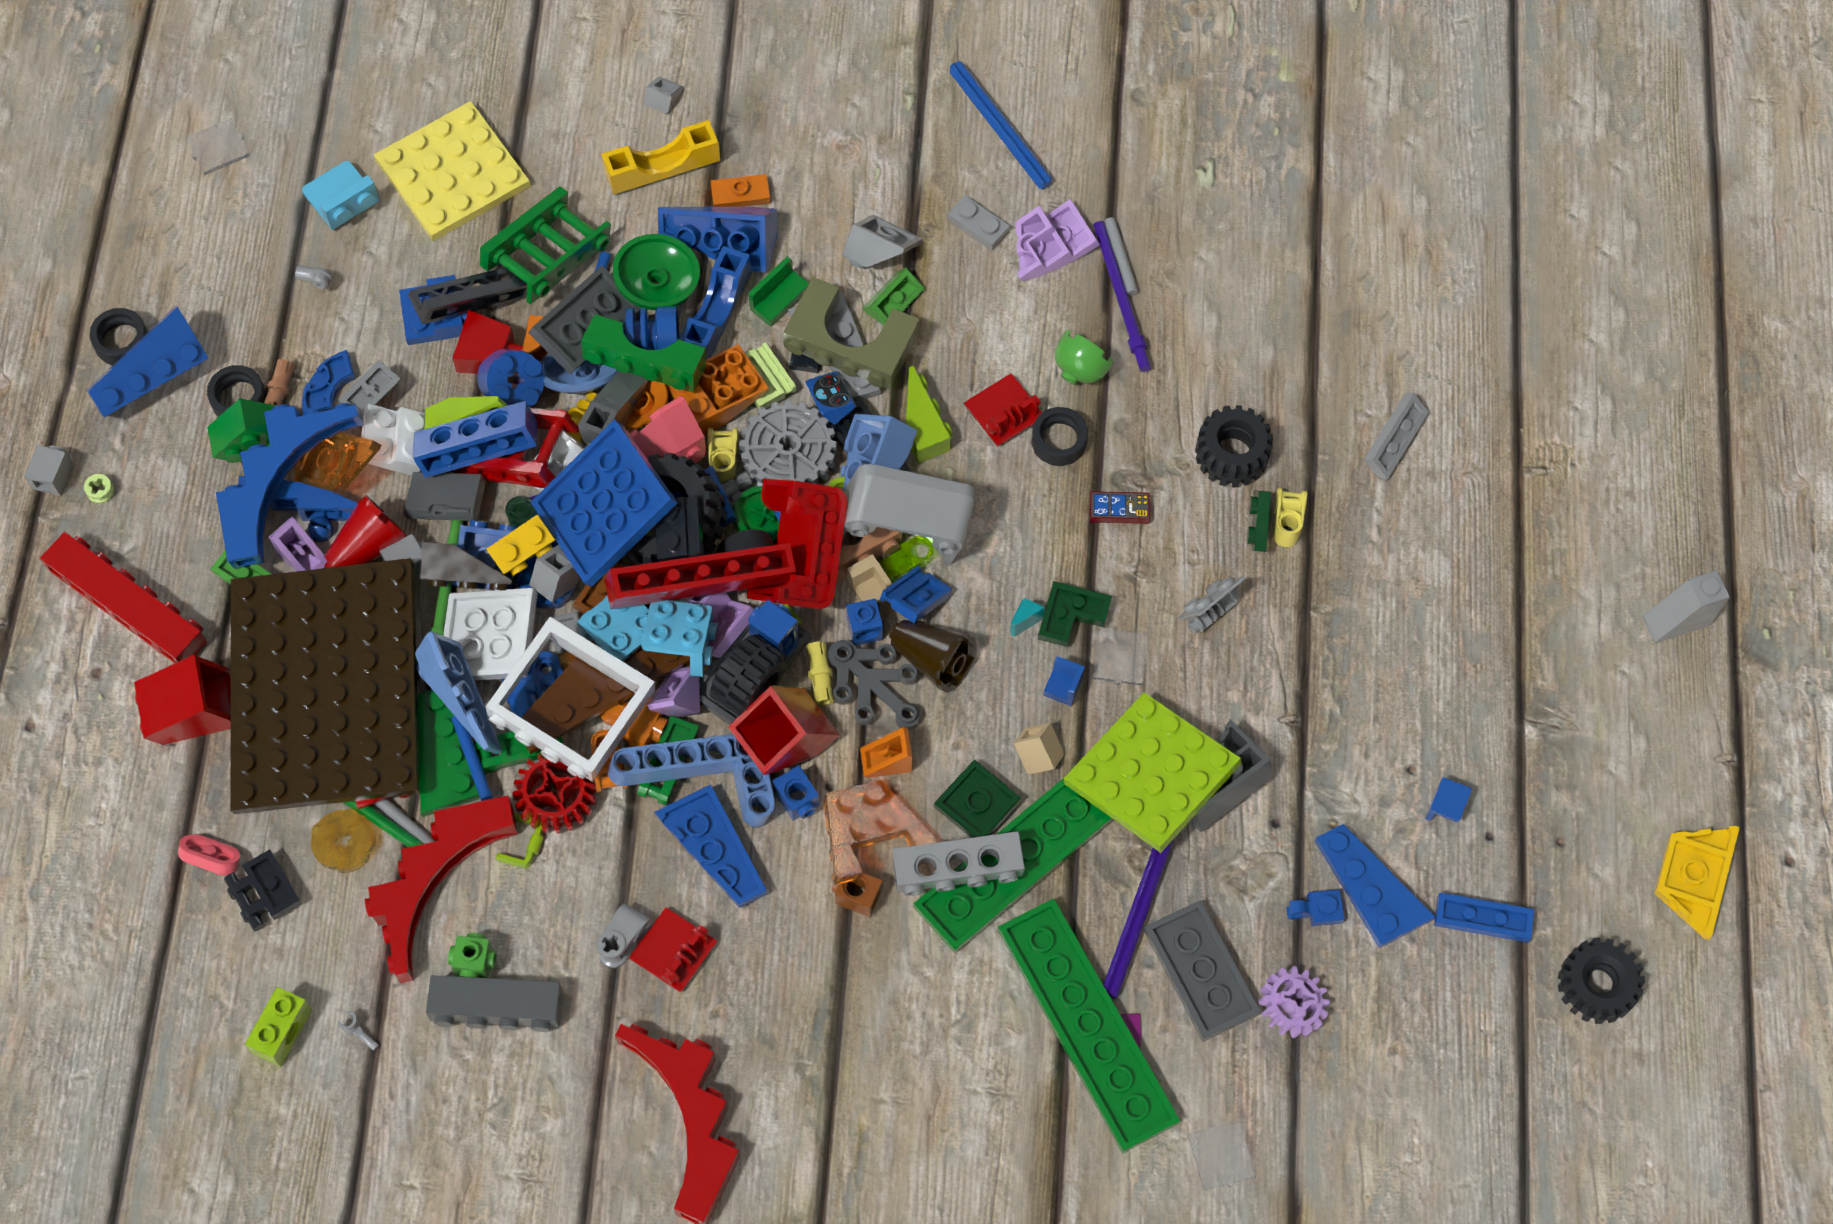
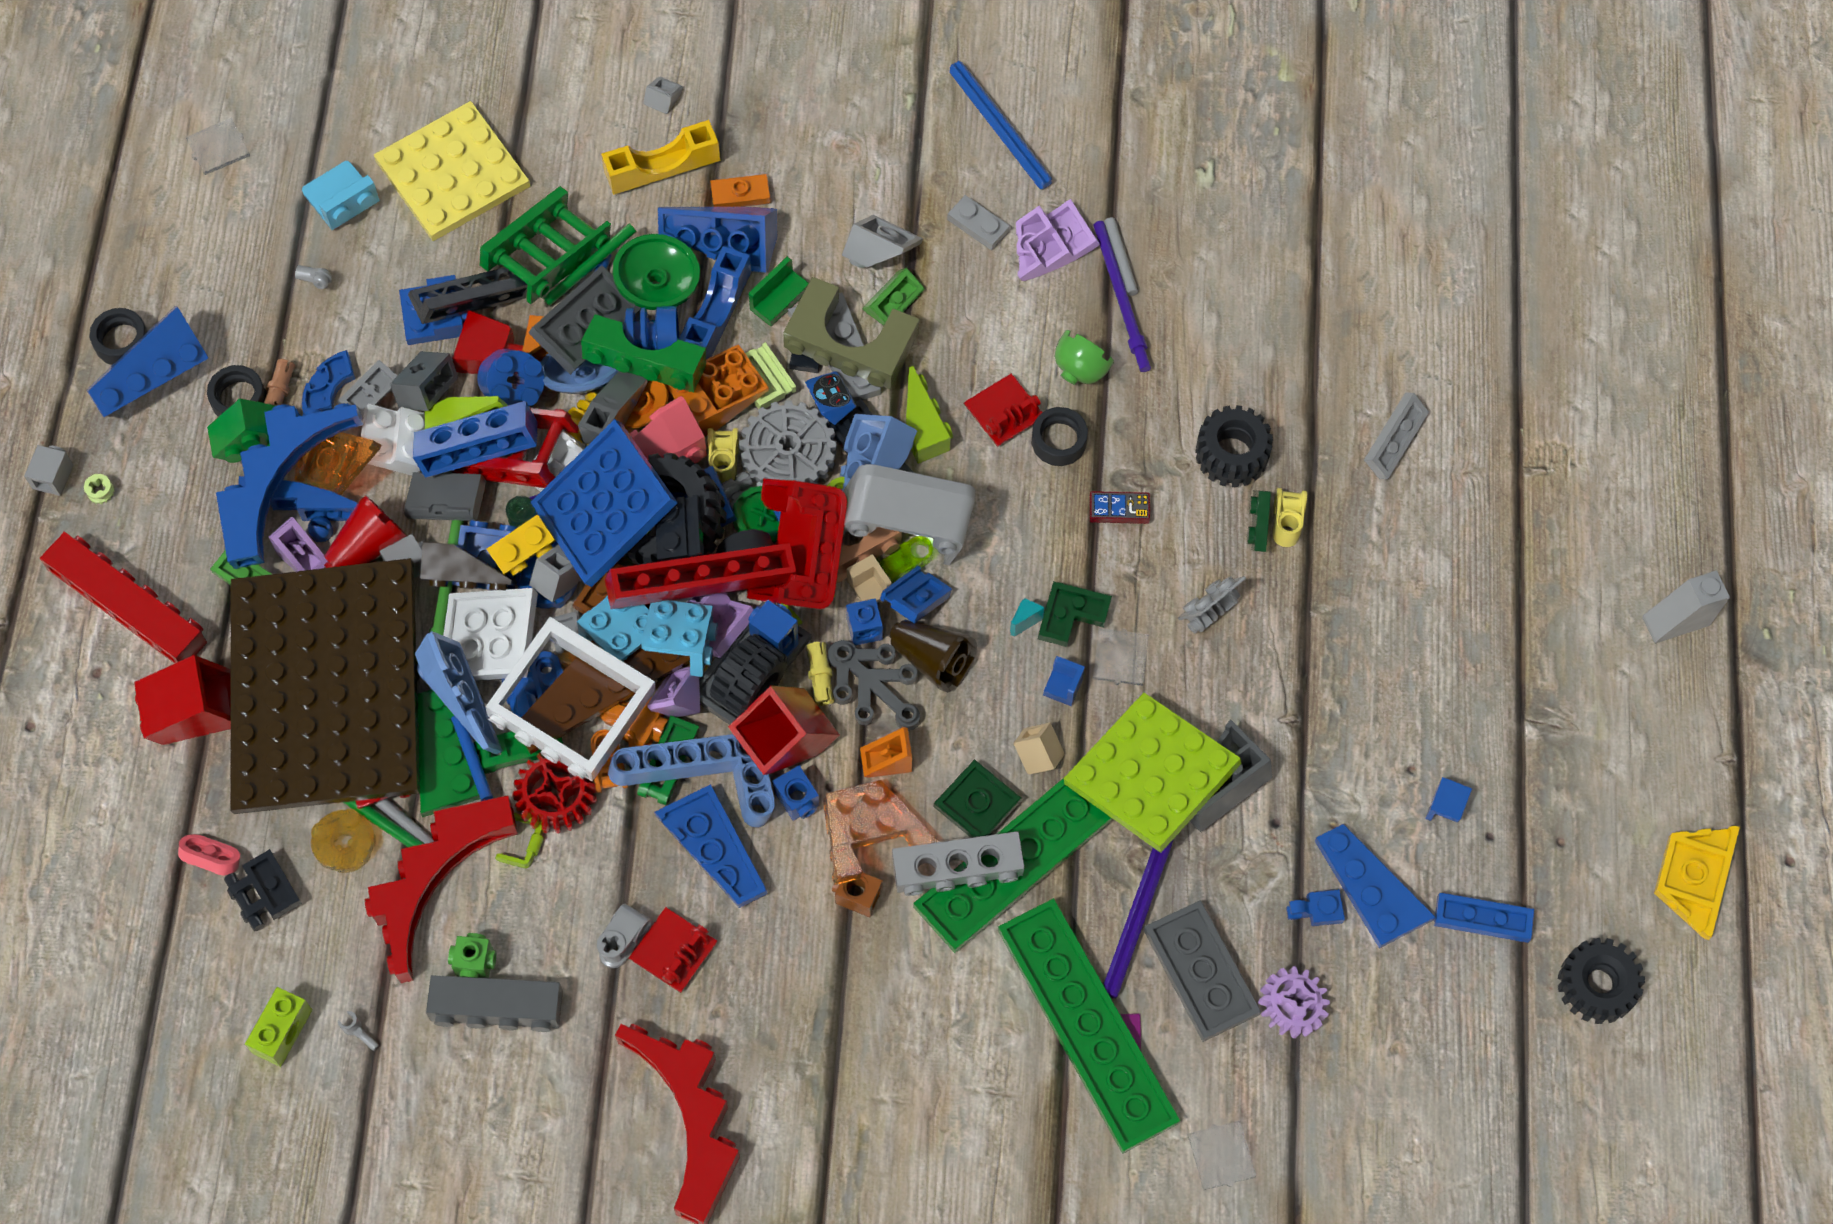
none -> dark grey brick [390,351,458,411]
none -> green bar [542,223,637,306]

